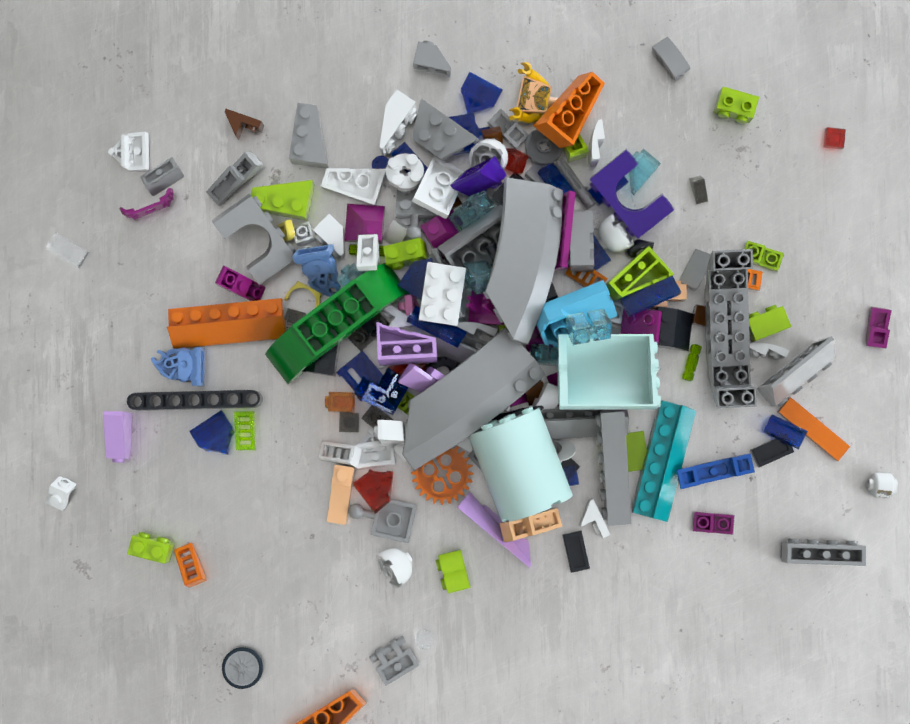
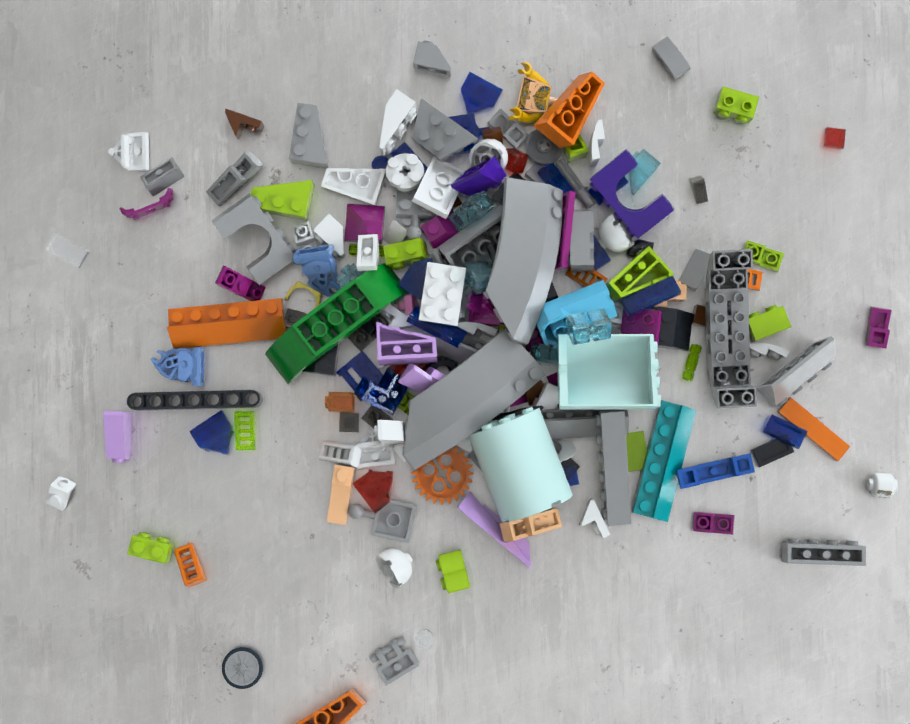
light yellow tile [277,220,295,241] -> none
black tile [562,530,590,573] -> none

